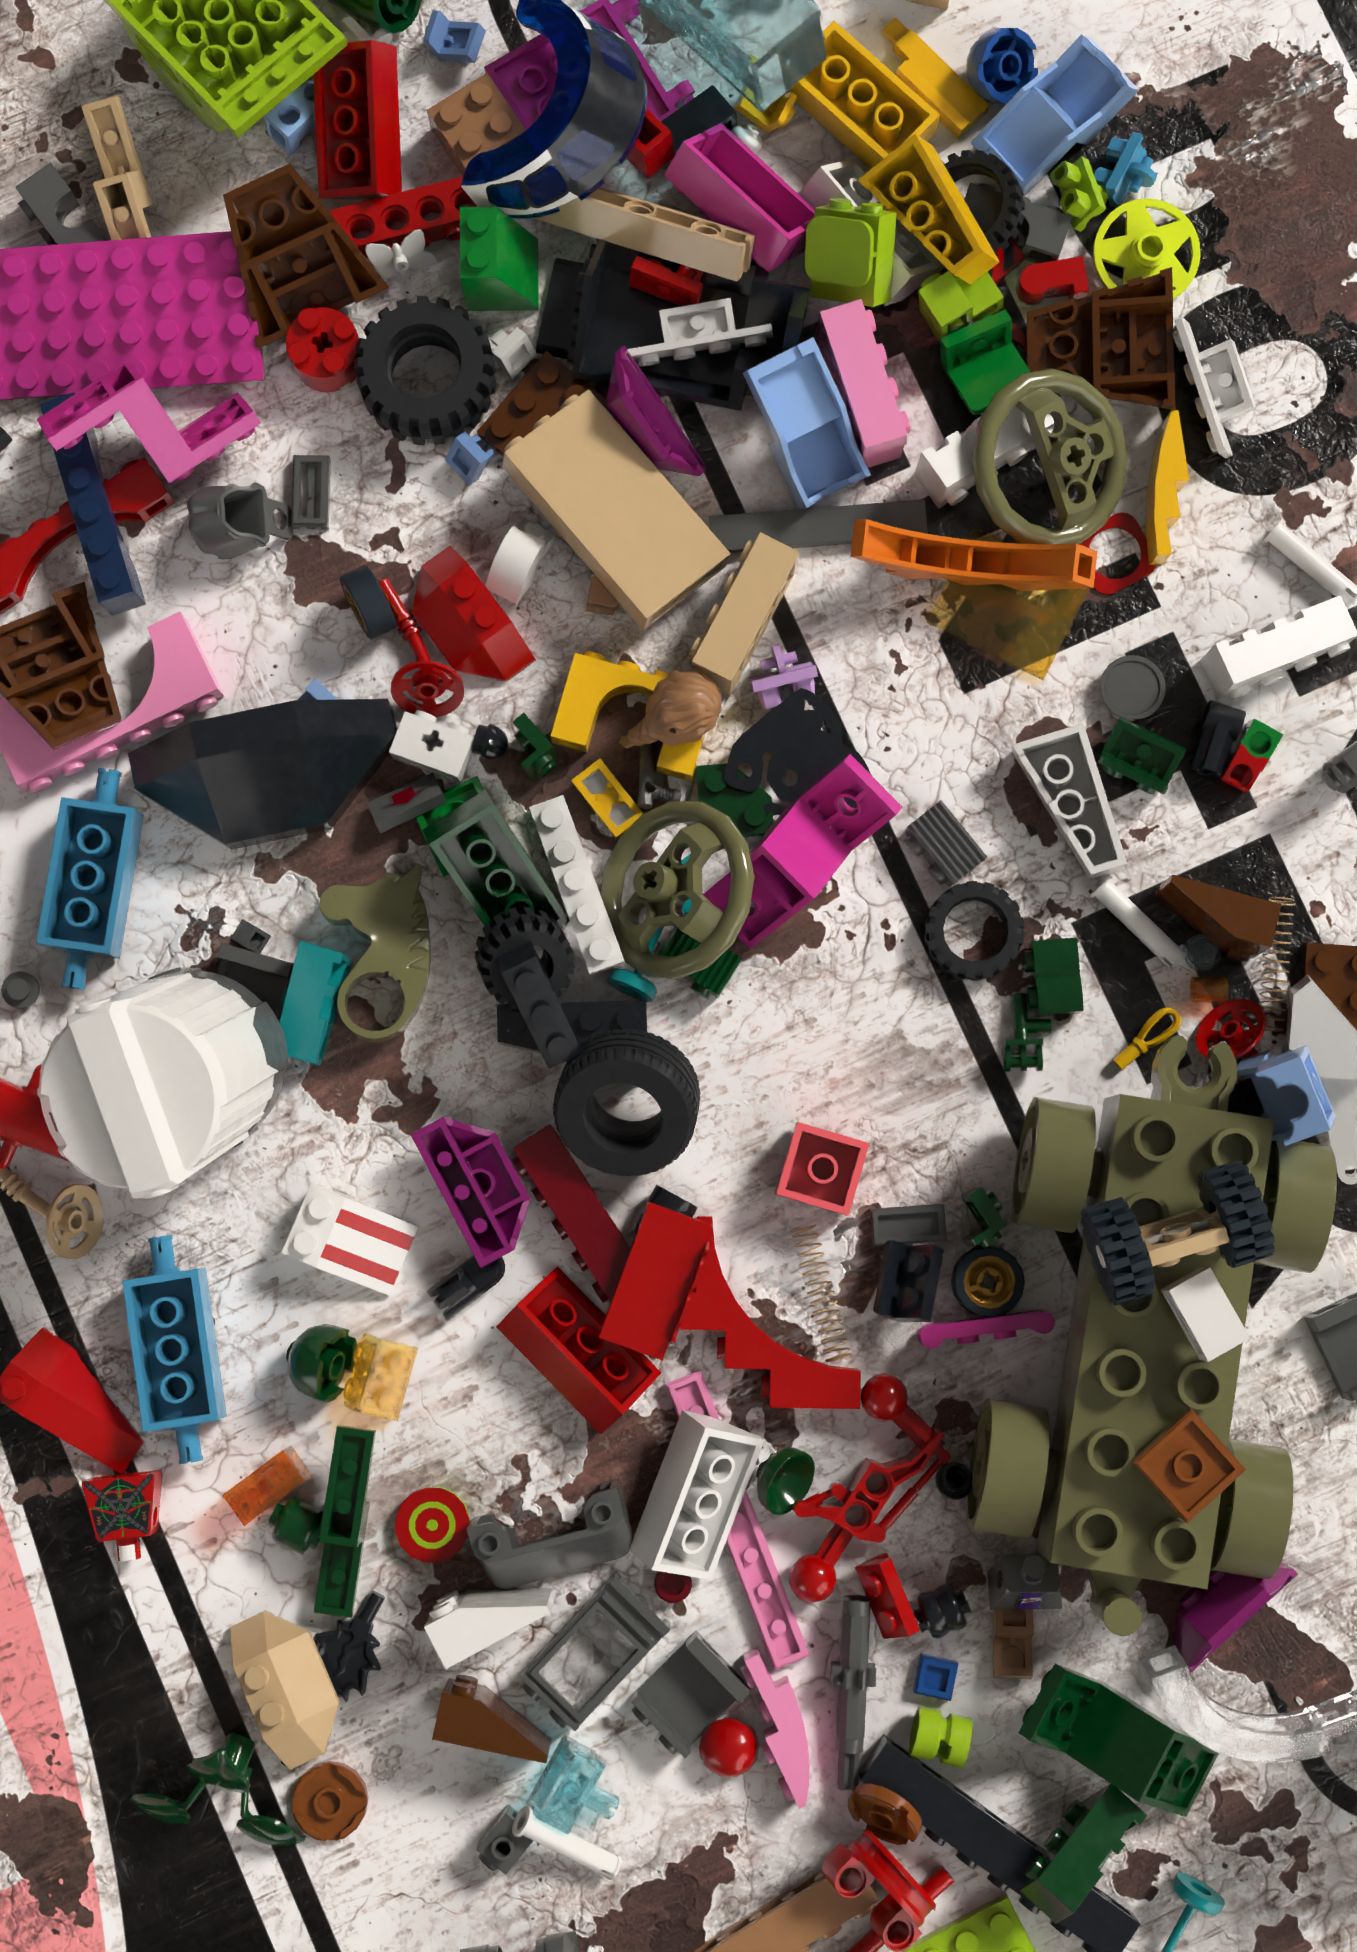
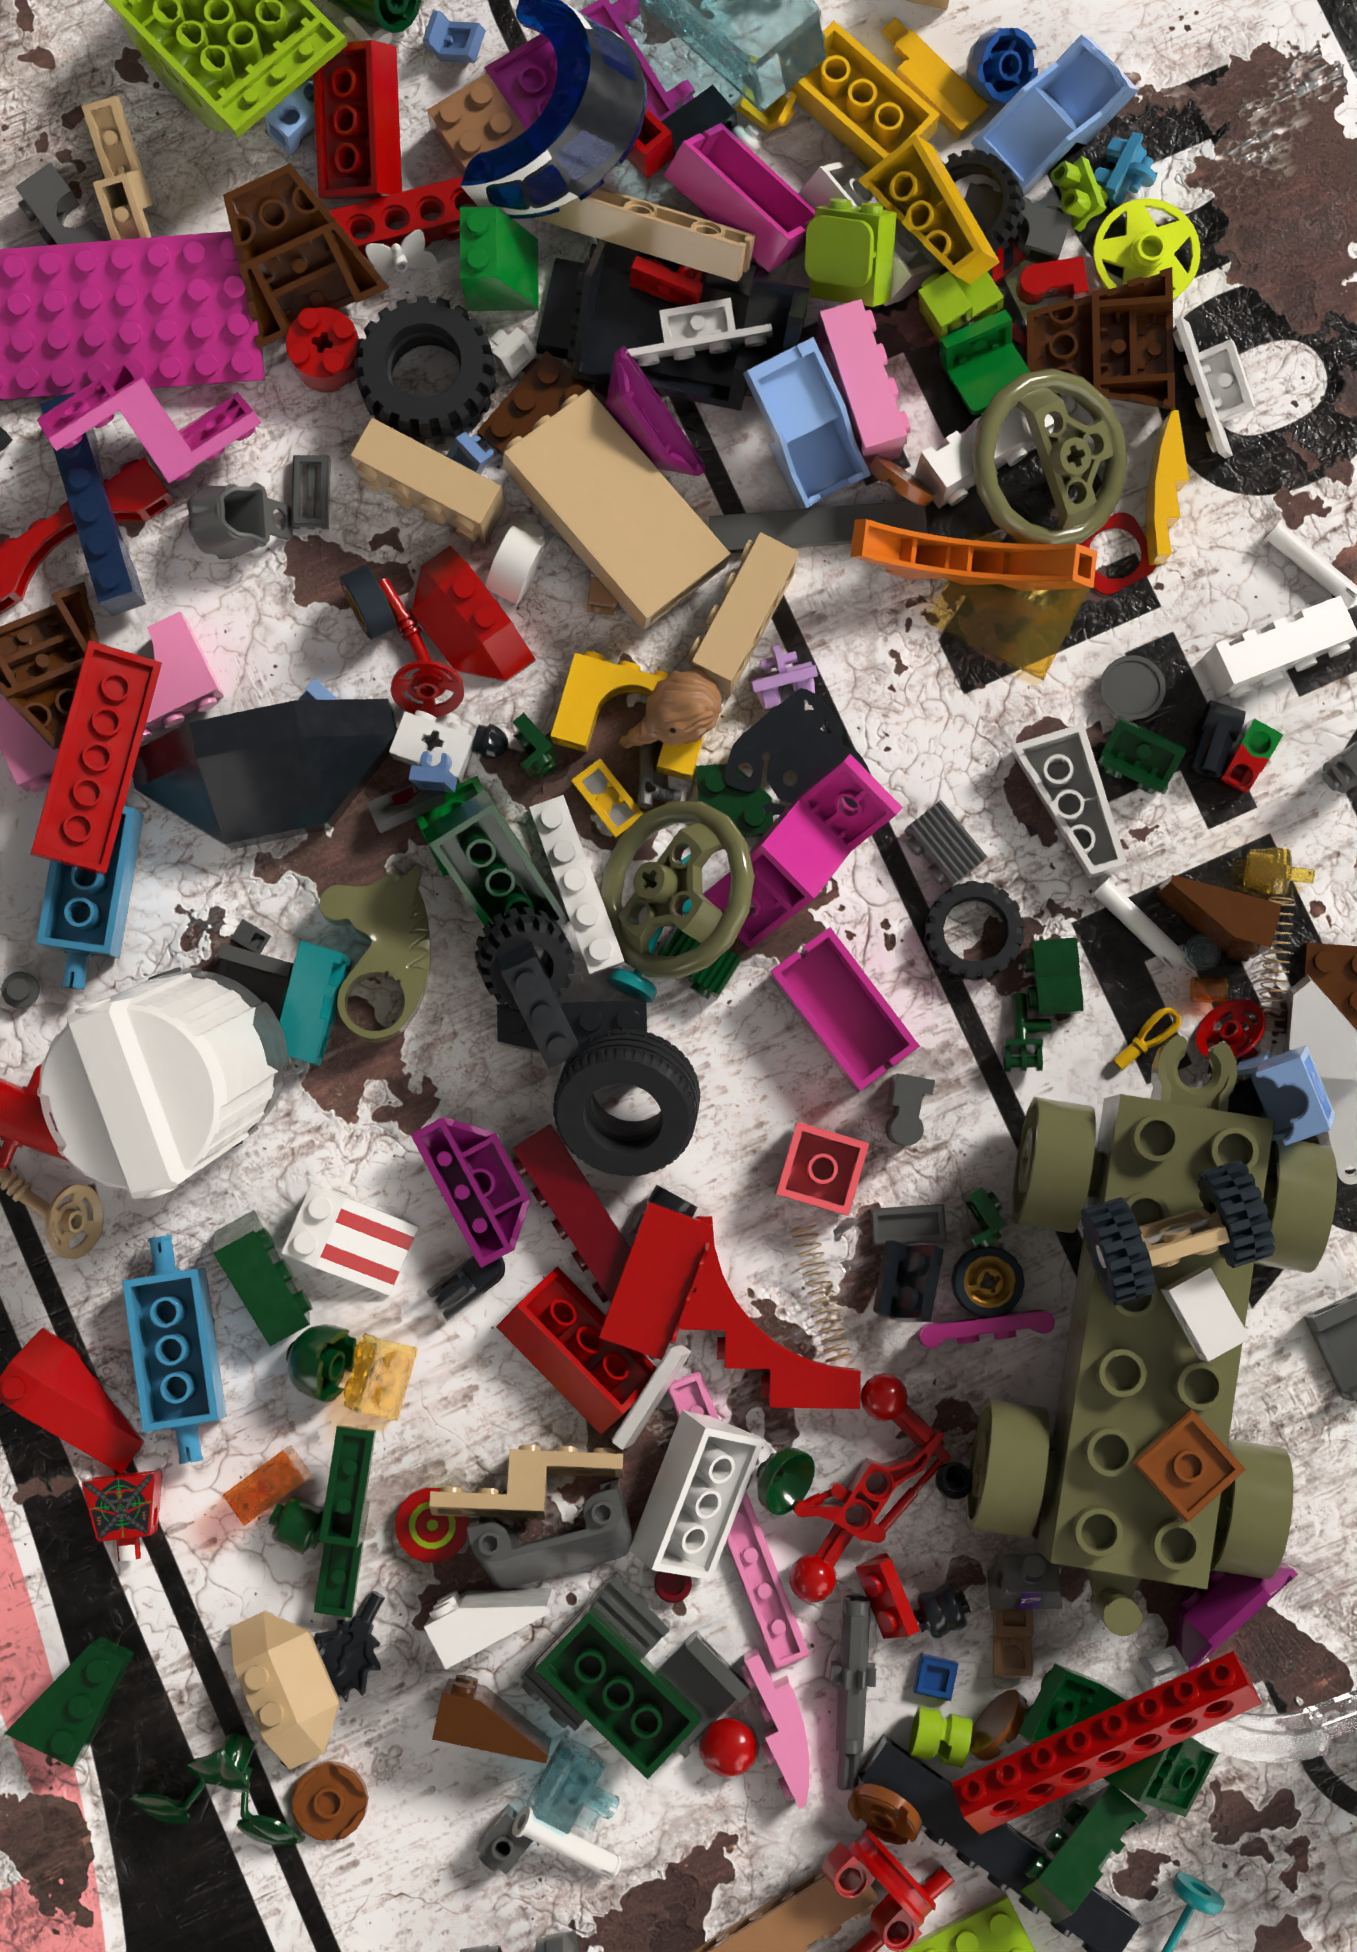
none -> dark green wedge [4,1636,135,1767]
none -> red plate [30,640,162,875]
none -> dark green wedge [213,1210,313,1347]
none -> tan brick [350,418,506,544]
none -> medium blue tile [409,751,457,793]
none -> tan bracket [429,1444,623,1520]
none -> dark green brick [535,1604,702,1780]
none -> white tile [612,1344,692,1450]
none -> dark pink piece [769,927,920,1093]
none -> dark orange tile [868,455,936,506]
none -> dark grey legs [885,1073,935,1146]
none -> red brick [951,1651,1262,1834]
none -> dark orange tile [969,1690,1029,1761]
none -> clear yellow piece [1243,847,1315,896]

